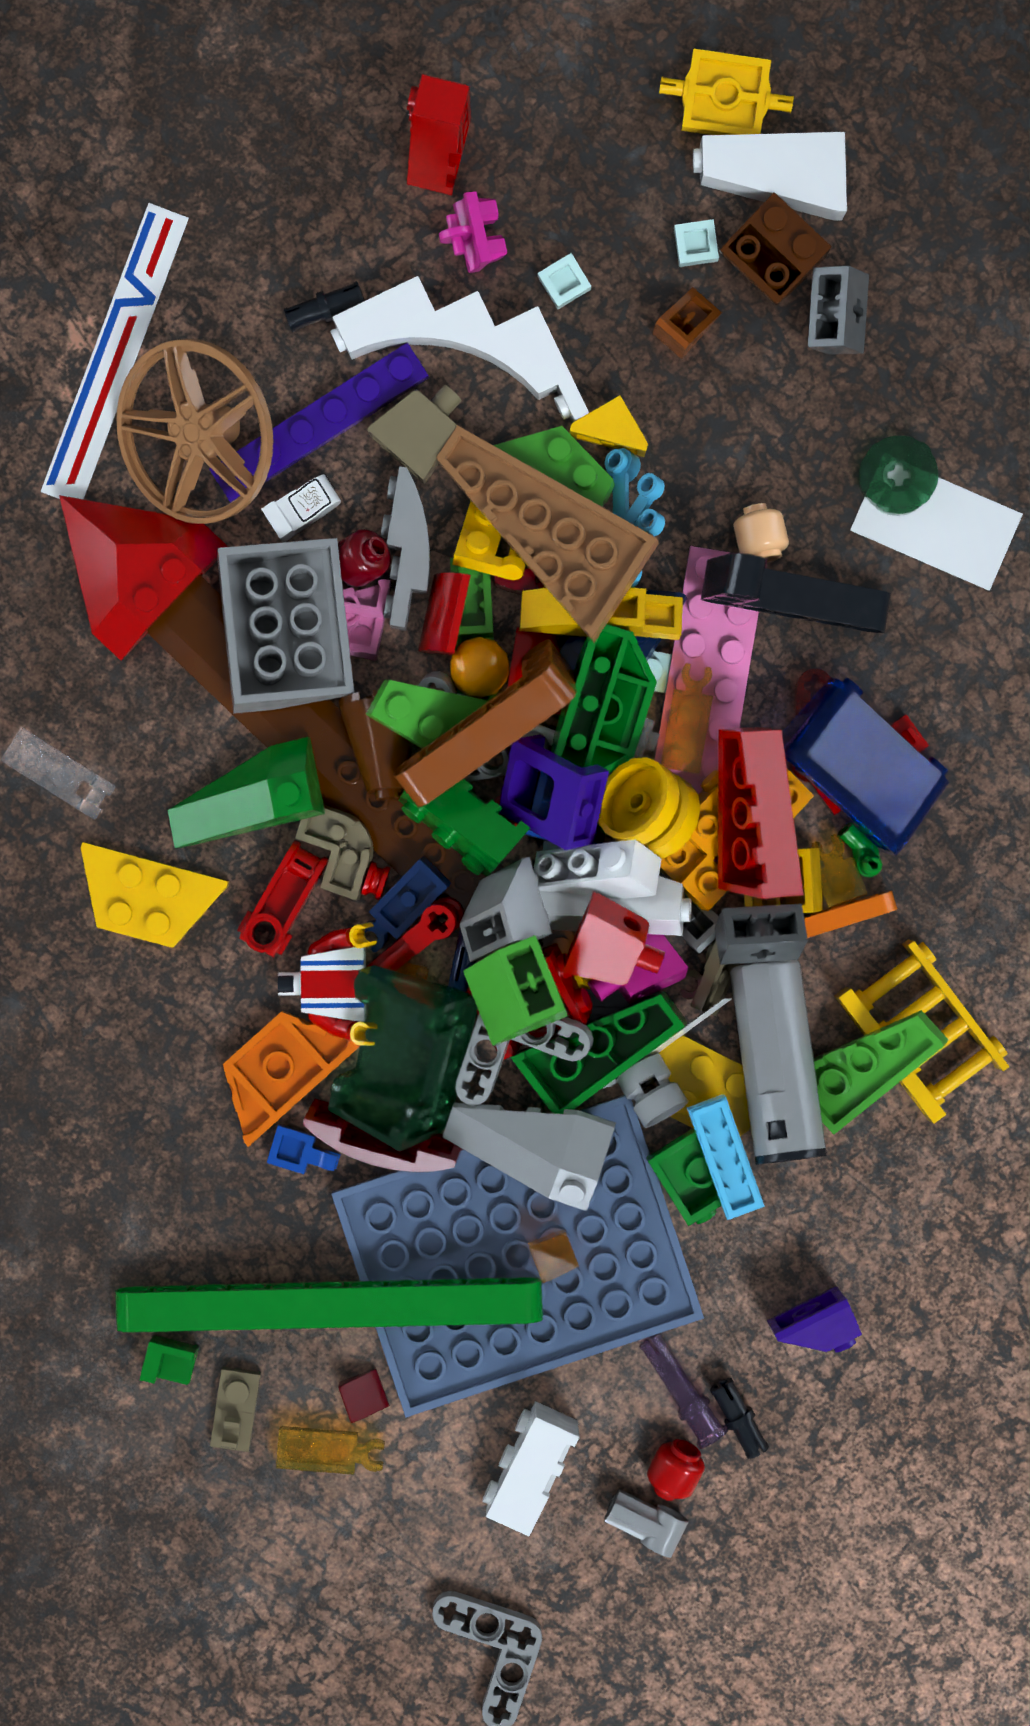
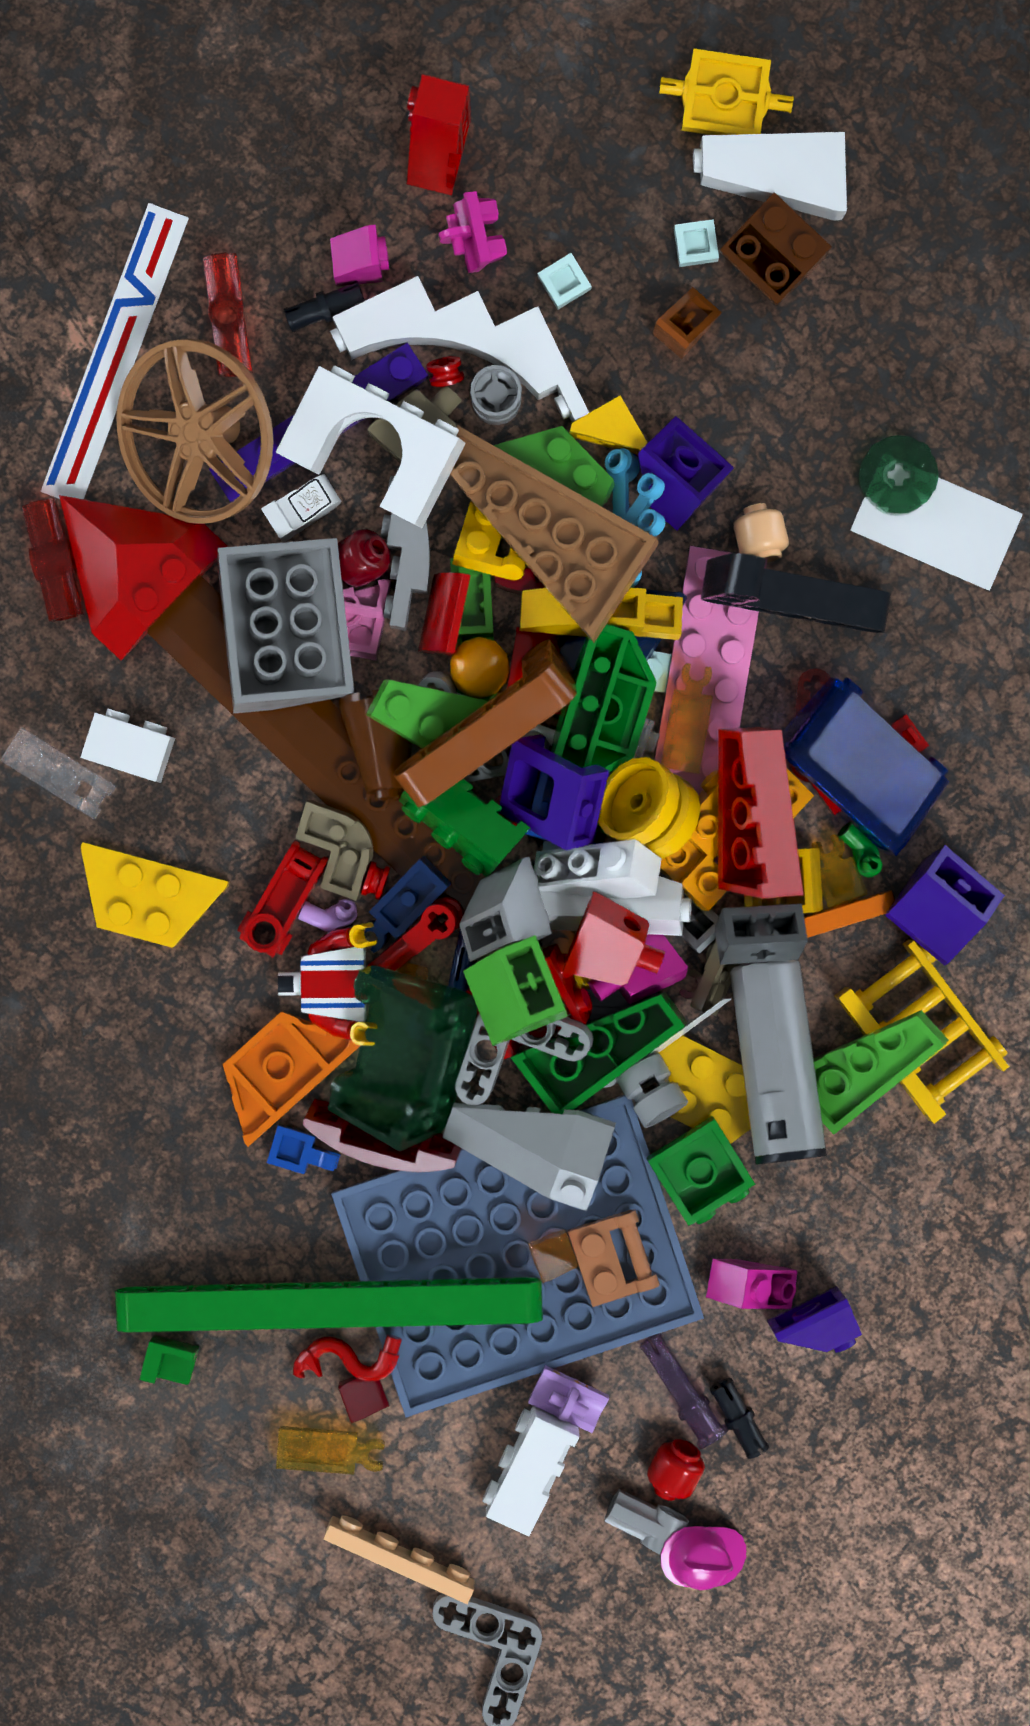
green wedge [167,737,325,849] -> none
dark tan plate [210,1366,262,1452] -> none
medium azure plate [687,1094,765,1220] -> none
dark grey brick [808,266,869,355] -> none
none -> clear red piece [22,498,84,622]
none -> white brick [80,709,175,783]
none -> clear red piece [203,252,253,378]
none -> white arch [276,365,466,528]
none -> red animal [293,1334,402,1382]
none -> lavender arm [298,899,357,933]
none -> light nougat plate [323,1515,474,1605]
none -> dark pink slope [330,225,389,286]
none -> red bush [426,356,465,387]
none -> light grey wheel [470,365,522,425]
none -> lavender hips [528,1365,609,1433]
none -> nougat plate [568,1209,660,1307]
none -> dark purple slope [638,416,734,531]
none -> dark pink piece [661,1526,746,1591]
none -> dark pink slope [706,1259,798,1309]
none -> dark purple slope [885,845,1005,966]

